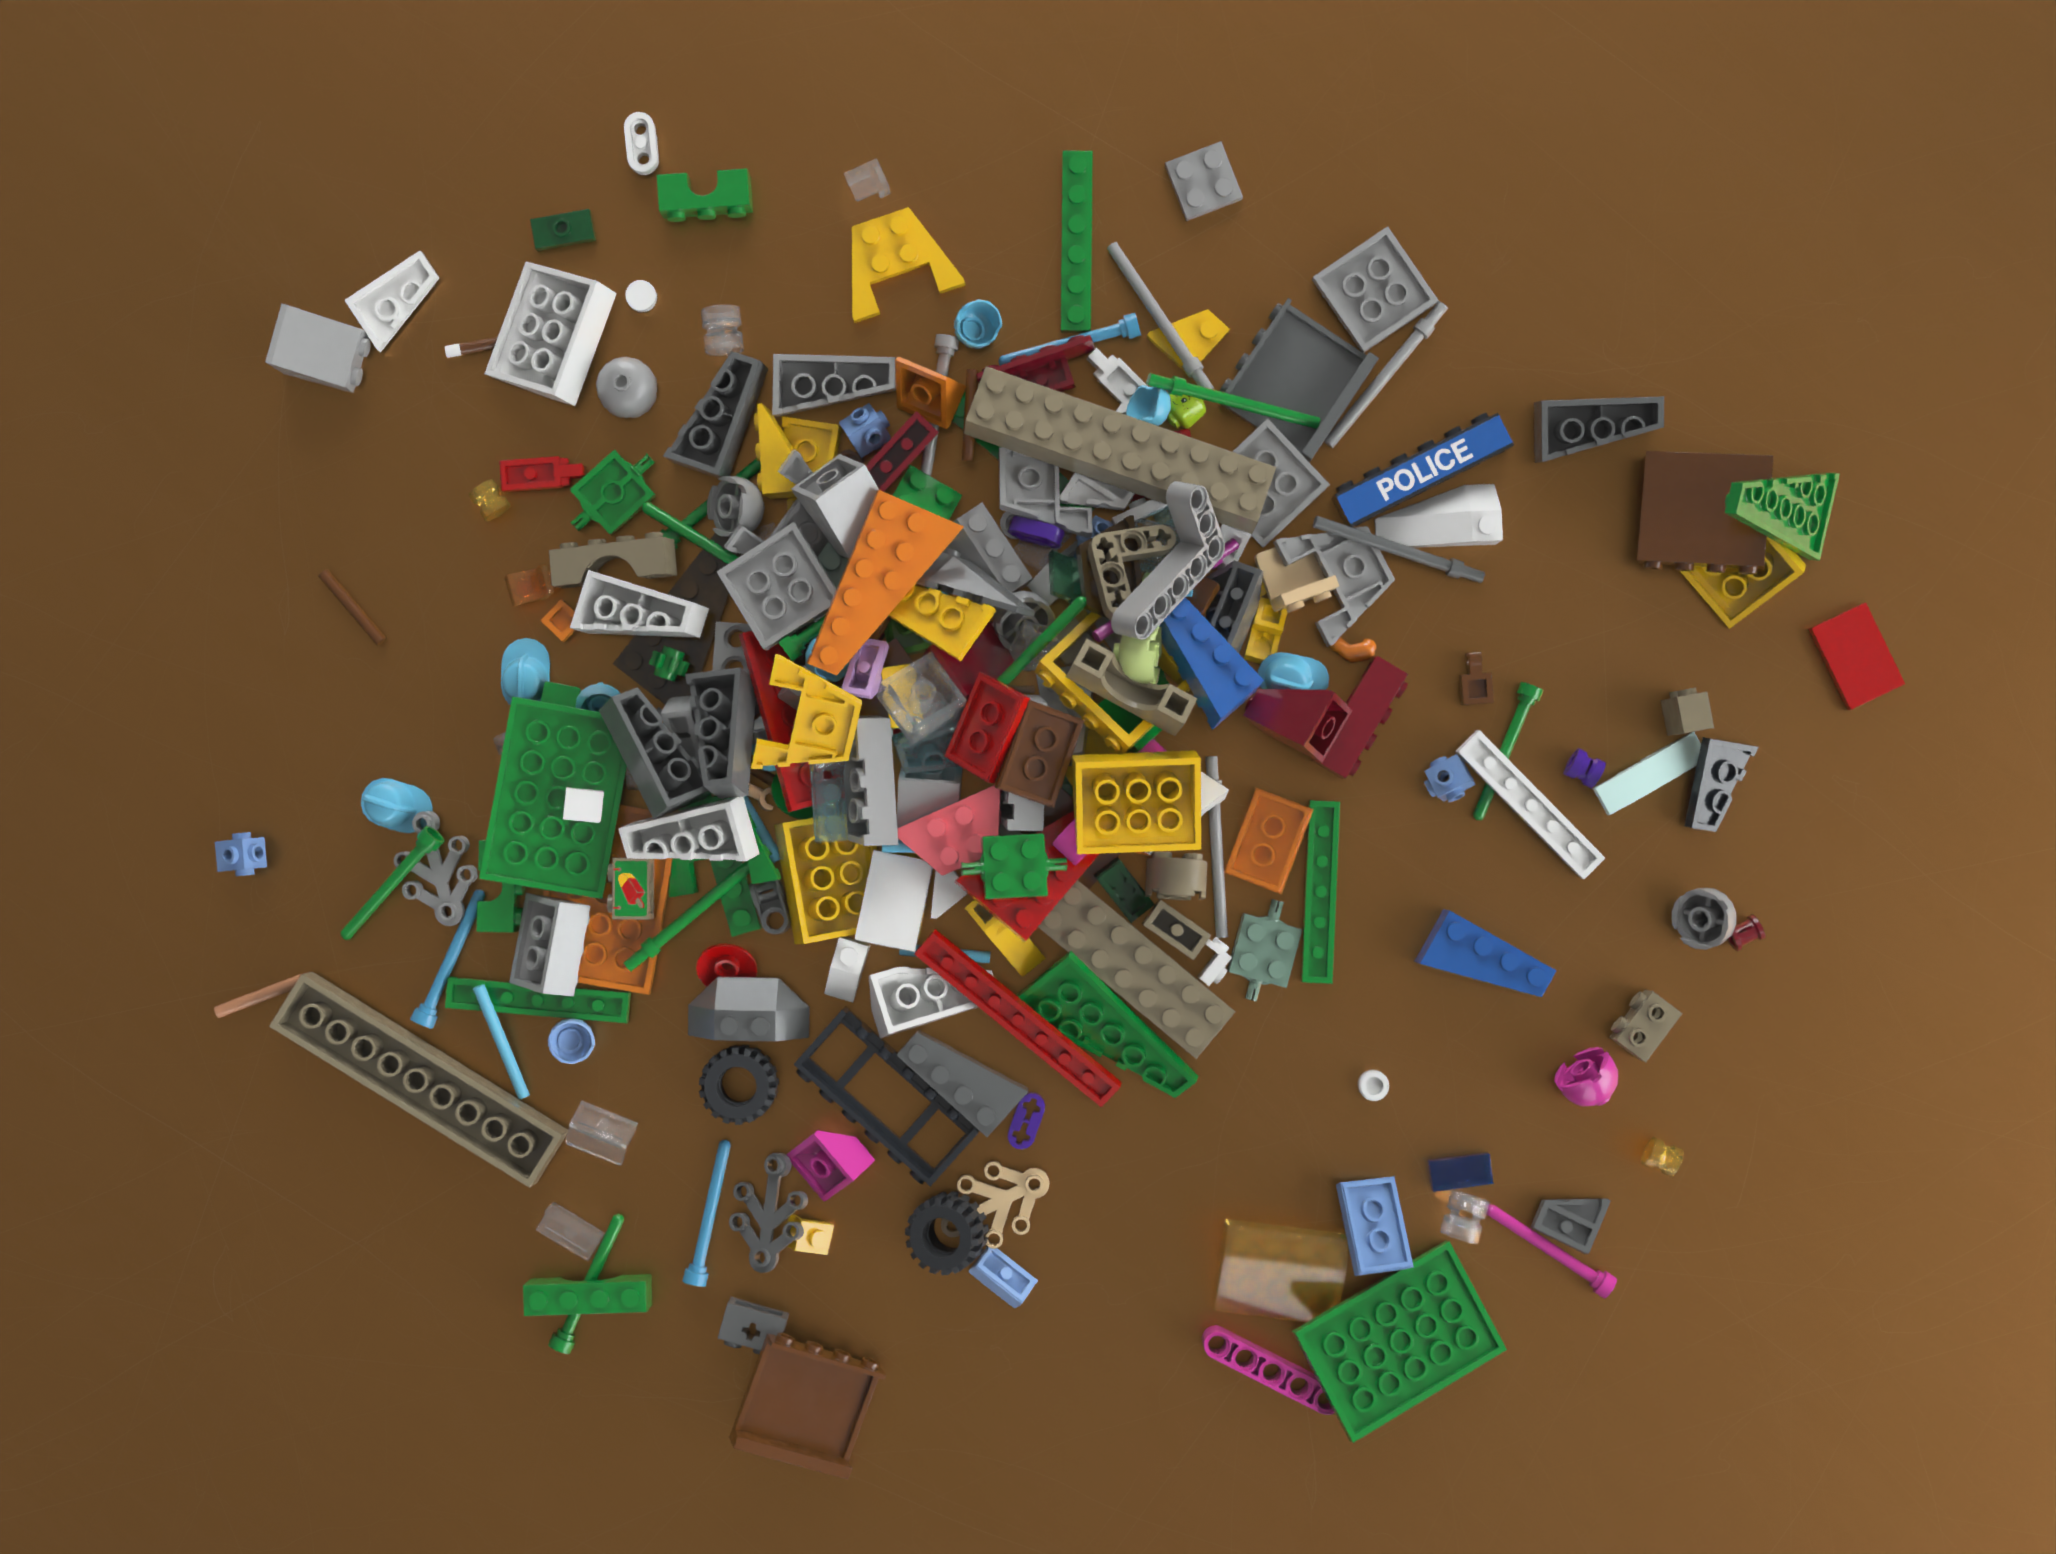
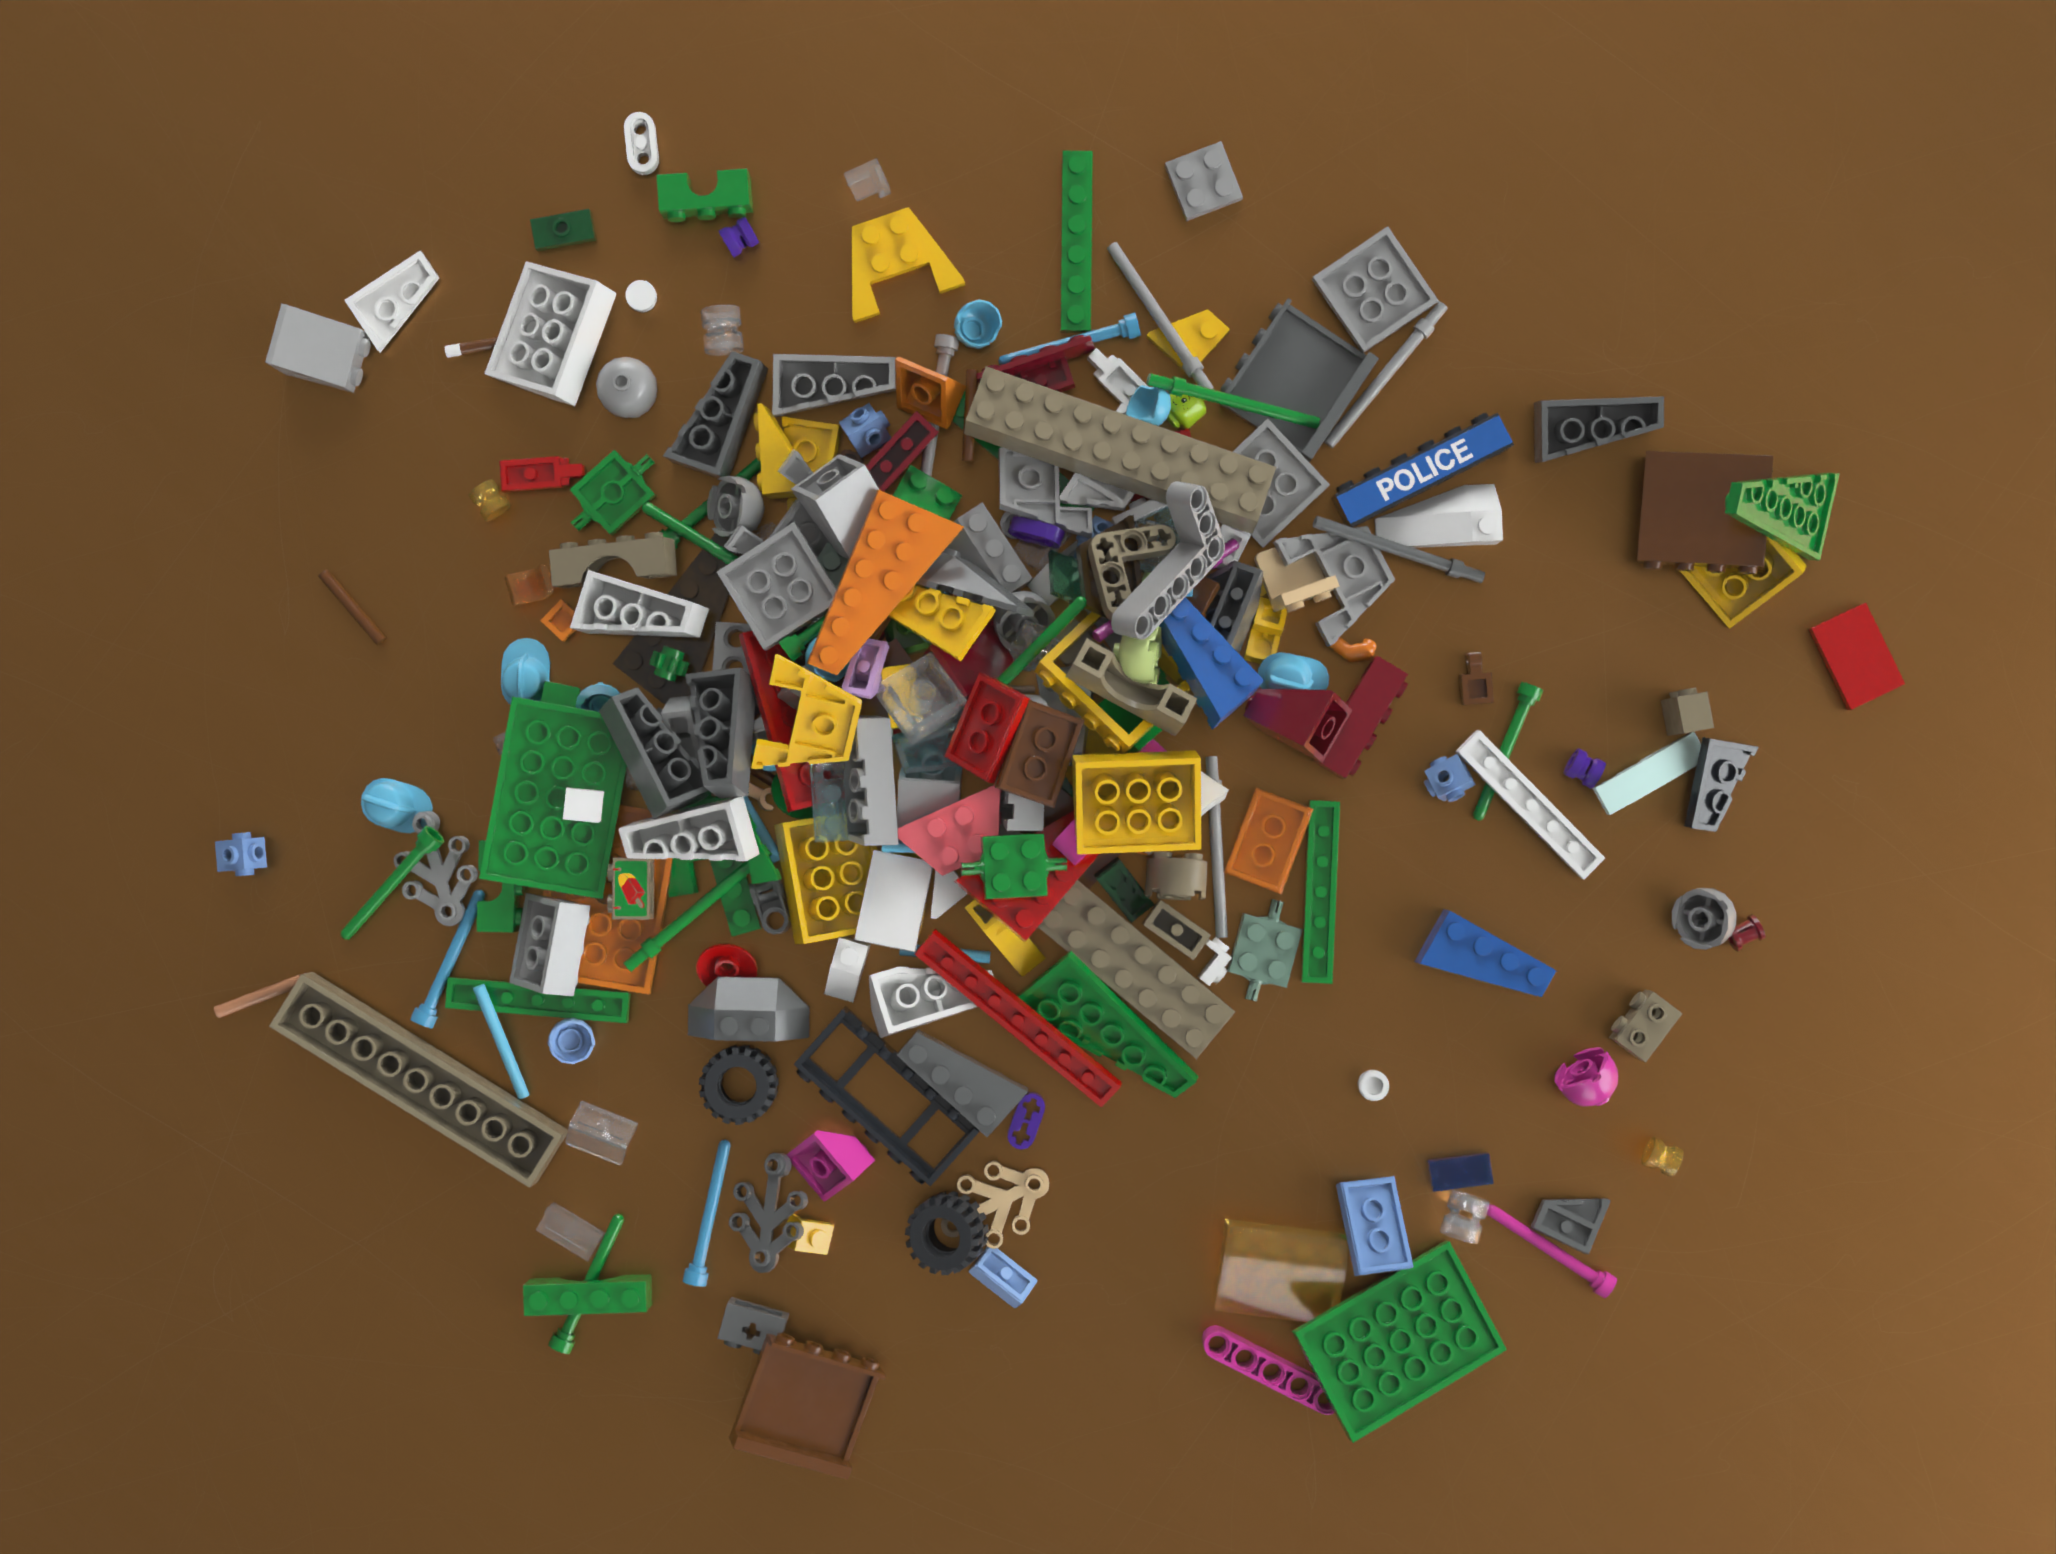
none -> dark purple wheel [719,216,759,258]

